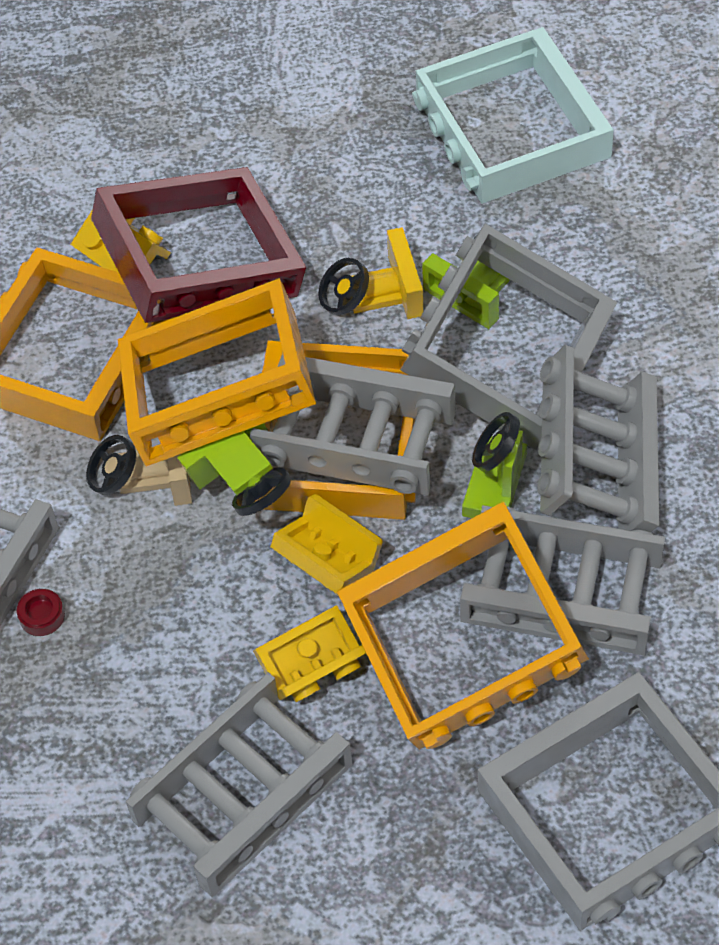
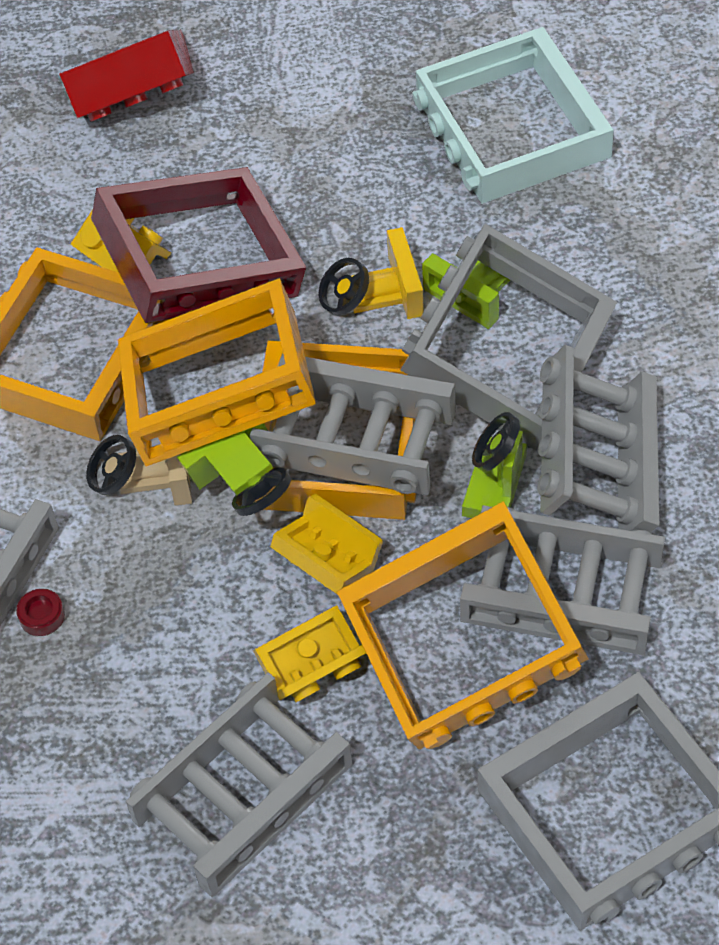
none -> red wedge [59,29,194,122]

